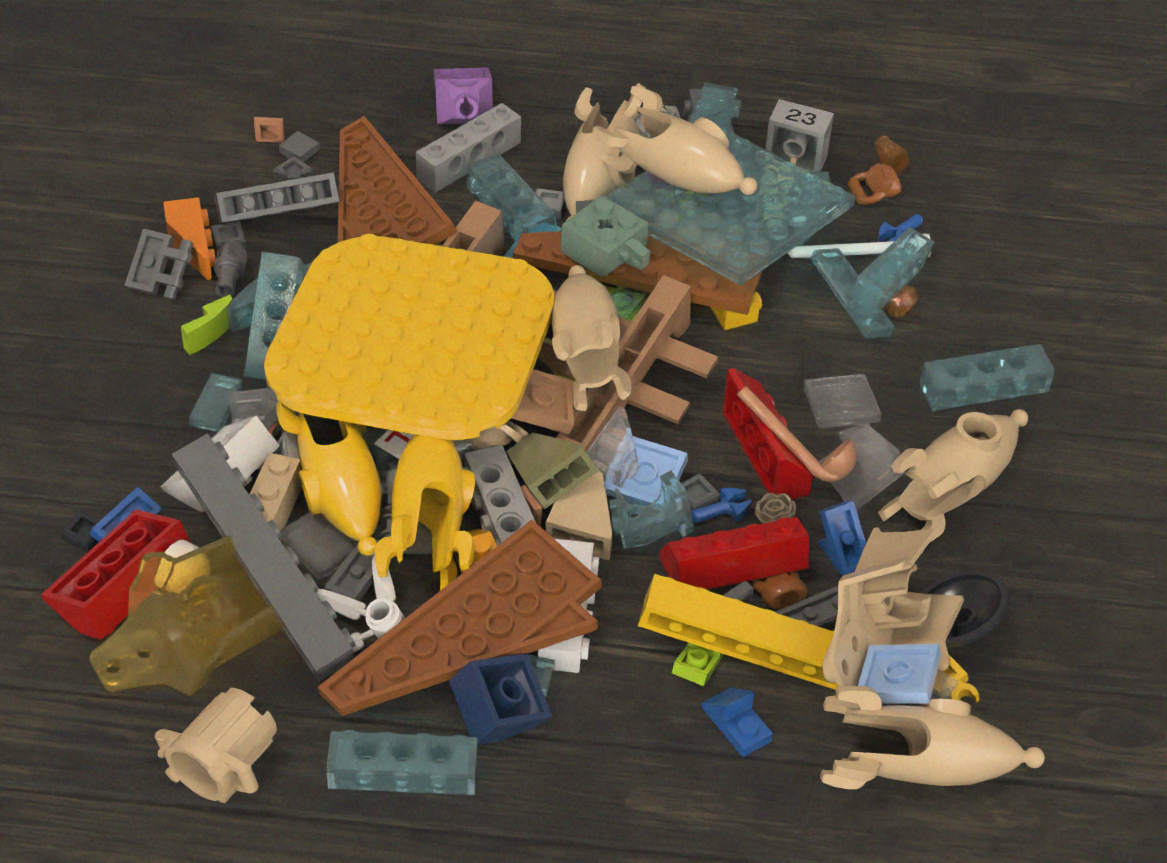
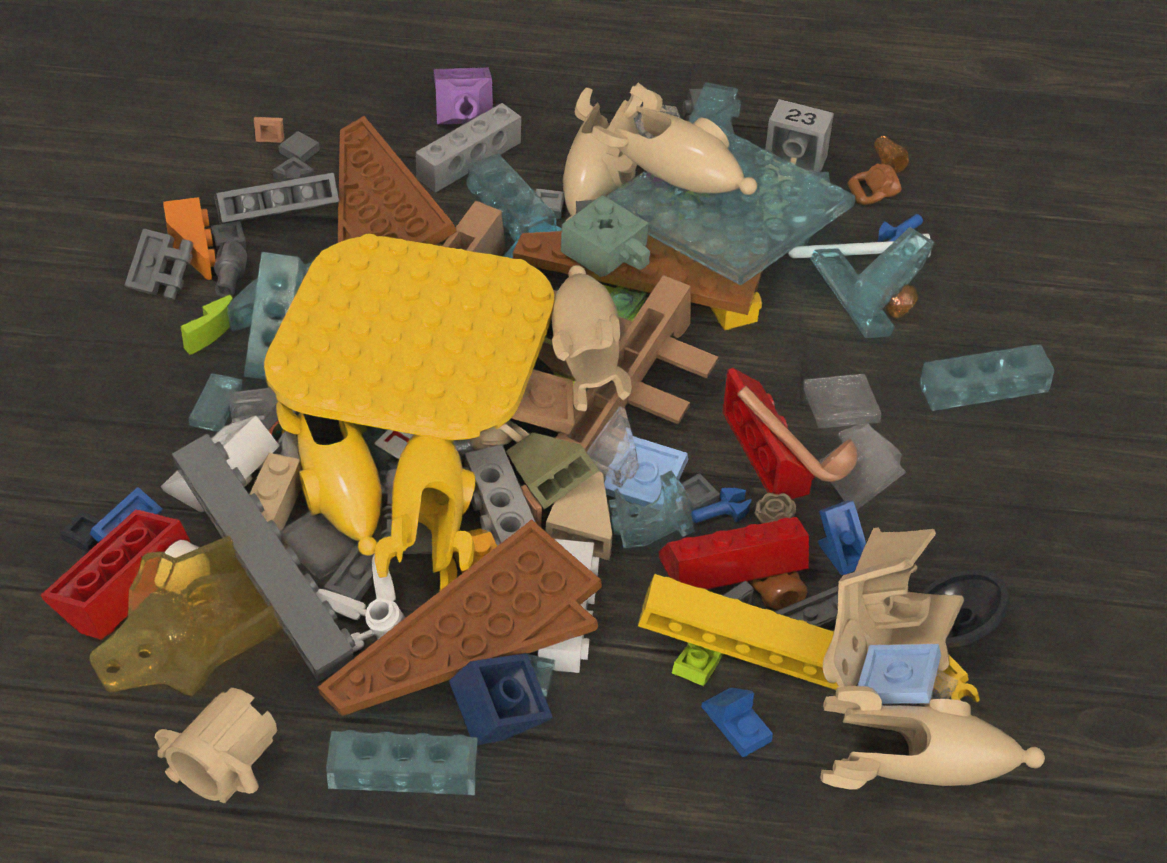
tan piece [878,409,1028,542] -> none

